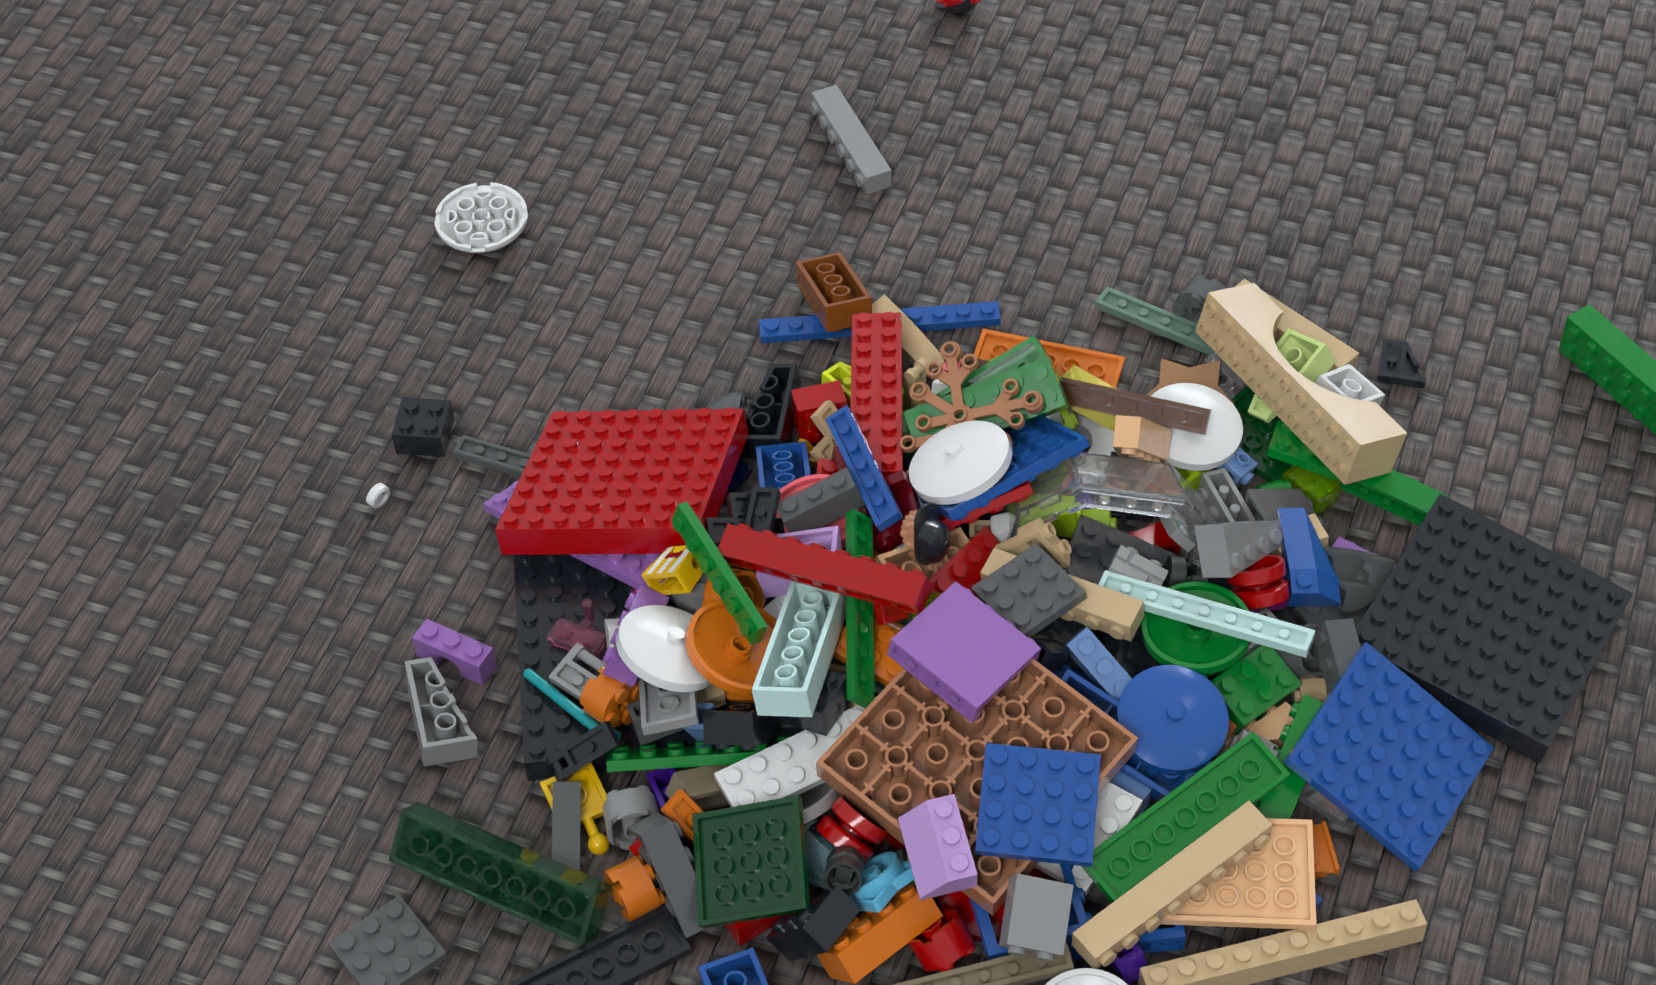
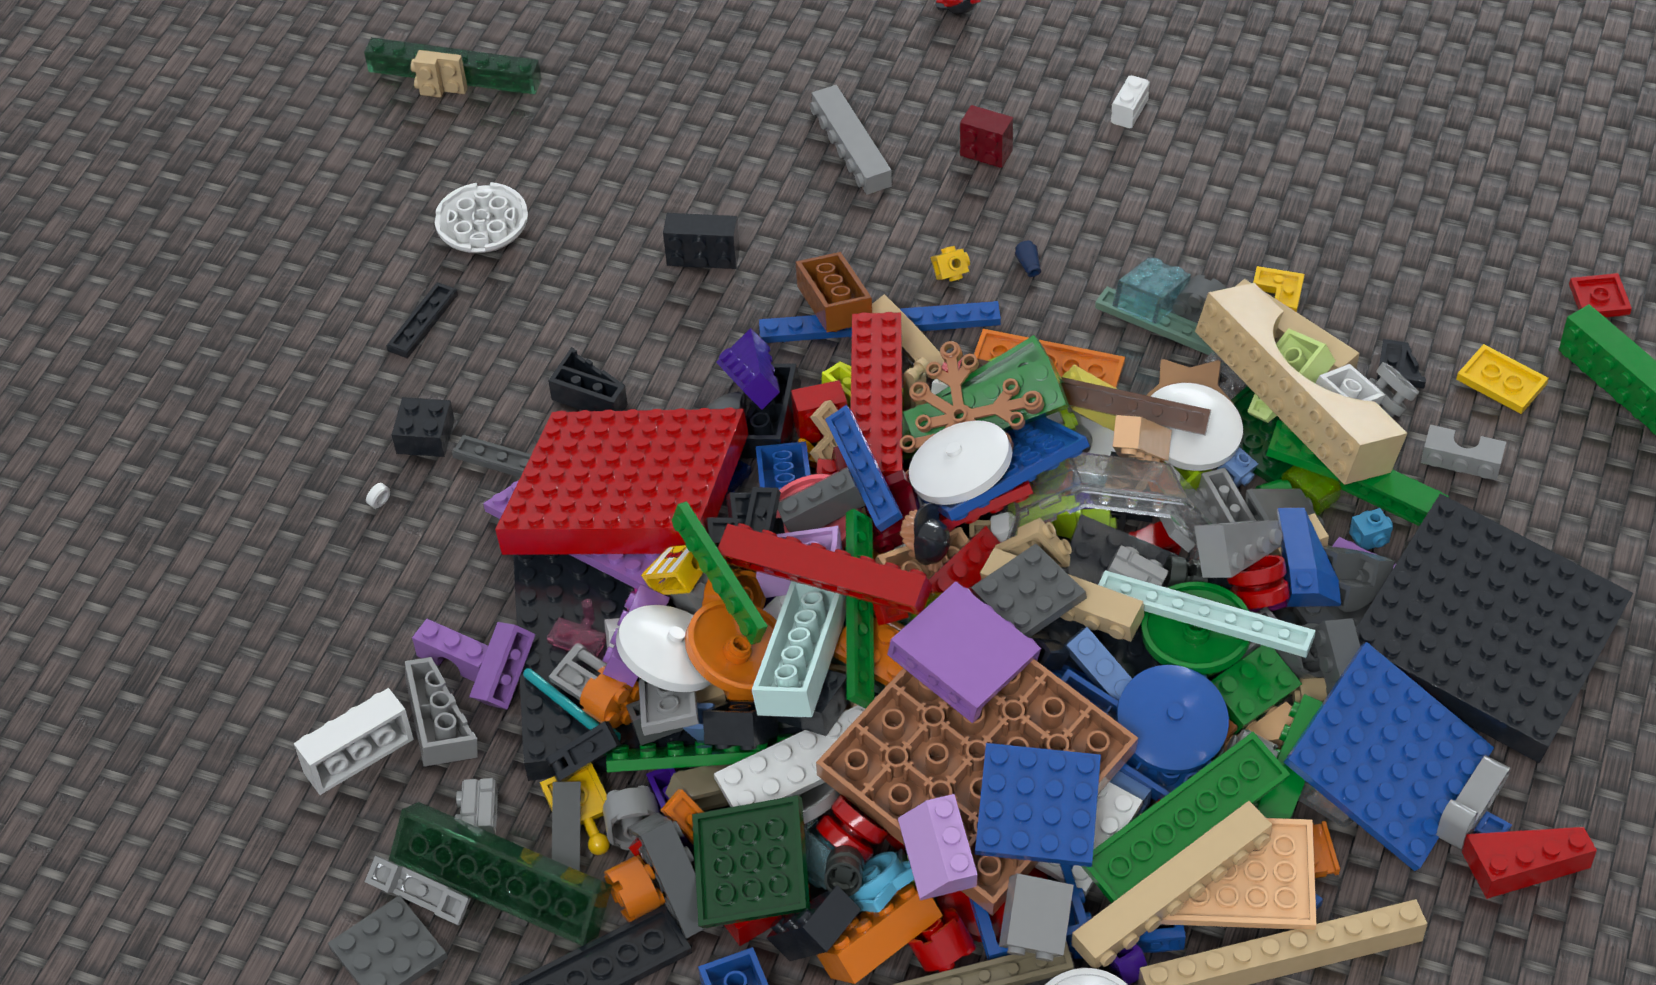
none -> white brick [294,688,414,795]
none -> clear green brick [364,37,542,94]
none -> light grey slope [365,856,471,925]
none -> black tile [386,282,458,359]
none -> tan plate [411,50,468,98]
none -> light grey brick [455,778,498,842]
none -> medium lavender brick [469,622,536,709]
none -> black wedge [548,347,628,411]
none -> black brick [663,213,740,269]
none -> dark purple wedge [716,328,780,410]
none -> yellow brick [931,246,970,282]
none -> dark red brick [960,105,1013,168]
none -> dark blue cone [1015,241,1041,277]
none -> white brick [1111,75,1150,129]
none -> clear light blue brick [1112,257,1191,324]
none -> yellow plate [1253,266,1305,312]
none -> dark azure brick [1349,508,1393,550]
none -> light grey brick [1369,362,1419,417]
none -> light grey arch [1421,425,1506,480]
none -> light grey beam [1436,755,1511,850]
none -> yellow plate [1456,344,1549,414]
none -> red wedge [1462,827,1597,899]
none -> blue tile [1473,811,1512,834]
none -> red plate [1569,273,1632,317]

